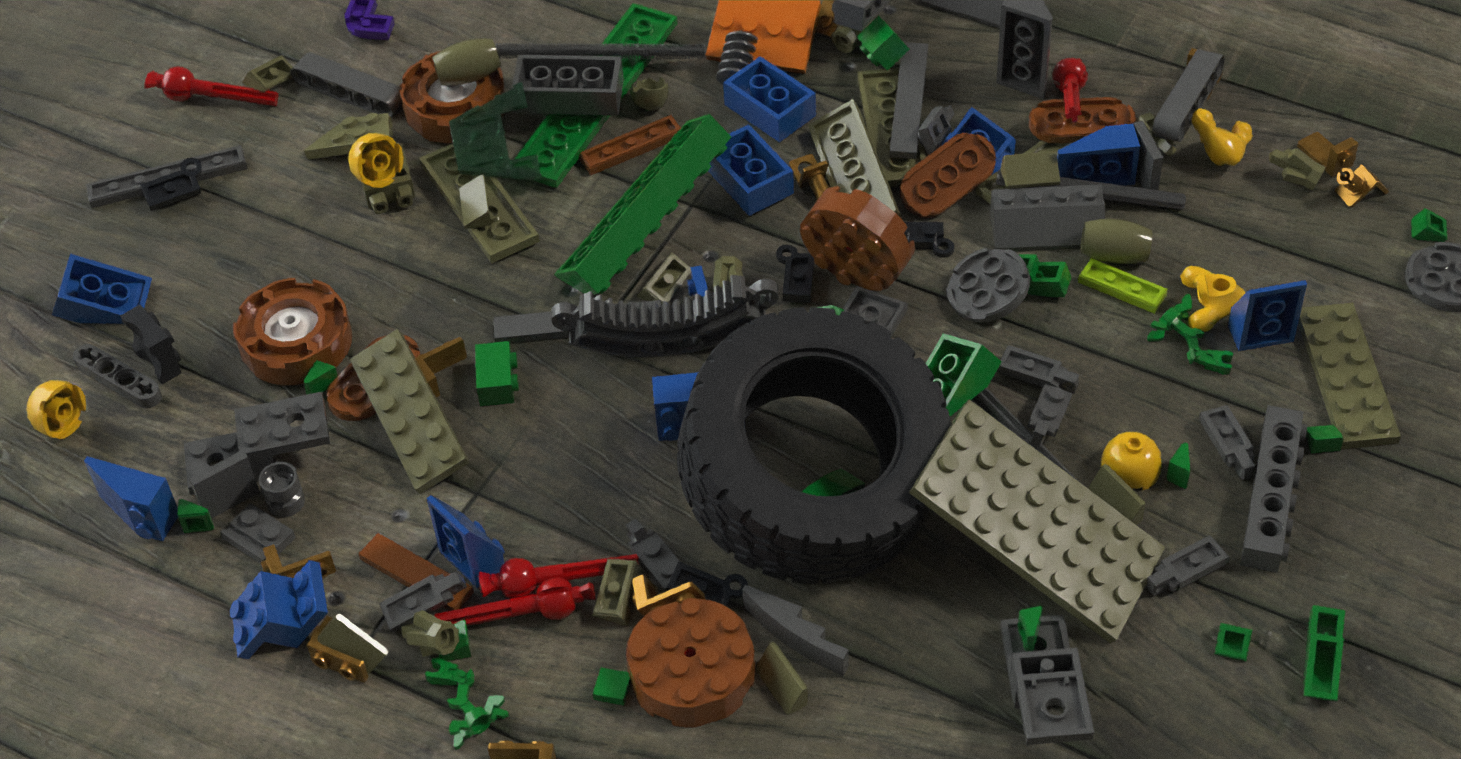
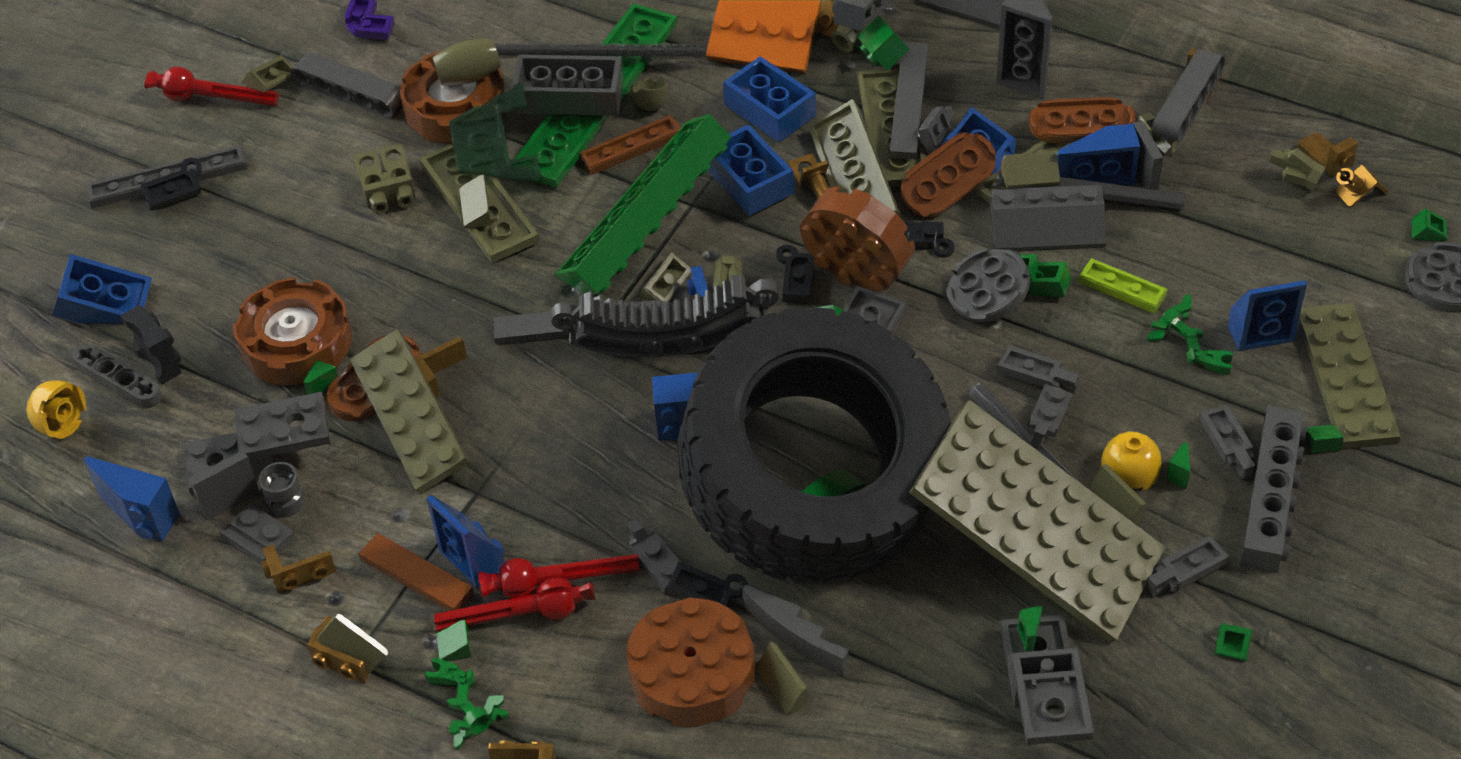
green slope [177,499,214,533] -> none
blue bracket [230,560,328,659] -> none
olive wing [304,113,393,160] -> none
yellow cylinder [348,133,404,188] -> none
dark grey hinge [380,572,467,633] -> none
olive rock [402,610,459,657] -> none
green brick [475,341,519,406] -> none
olive slope [592,558,643,626] -> none
green tile [592,667,631,706] -> none
pearl gold bracket [632,574,705,616] -> none
dark grey piece [716,31,758,85] -> none
green slope [926,333,1002,416] -> none
red piece [1052,57,1088,122] -> none
olive piece [1080,219,1152,264] -> none
yellow head [1180,266,1246,332] -> none
yellow head [1191,108,1253,166] -> none
green slope [1303,605,1346,702] -> none

